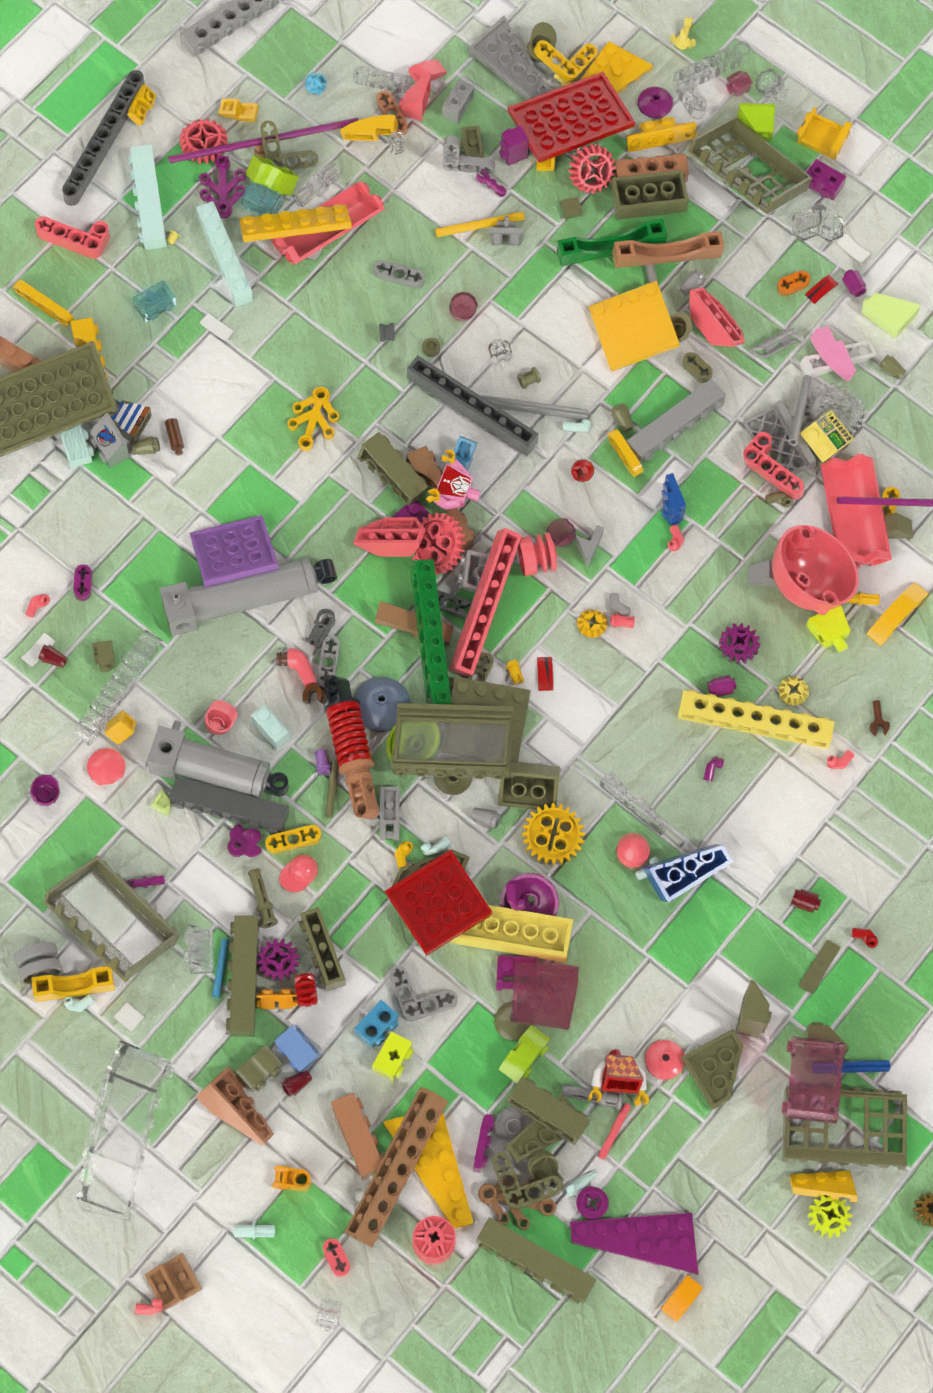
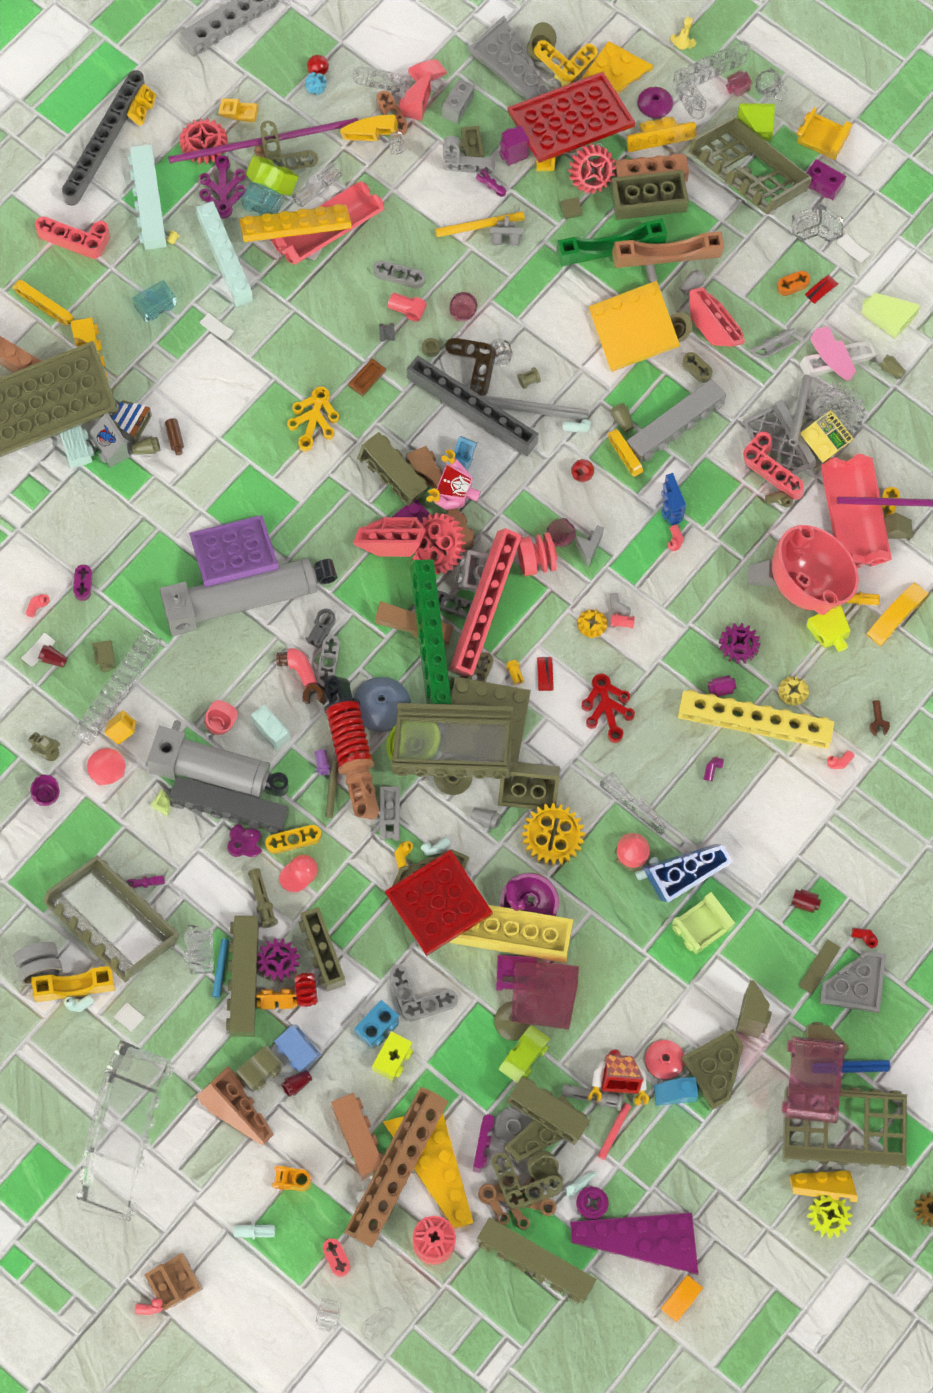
magenta brick [842,269,867,297] -> none
none -> olive hips [27,732,61,761]
none -> red piece [307,54,329,75]
none -> dark orange tile [348,358,386,397]
none -> coral piece [388,292,427,322]
none -> dark brown beam [445,338,496,396]
none -> red plant [581,674,635,743]
none -> dark azure slope [654,1077,698,1106]
none -> yellowish green panel [672,892,735,954]
none -> light grey plate [820,951,886,1013]

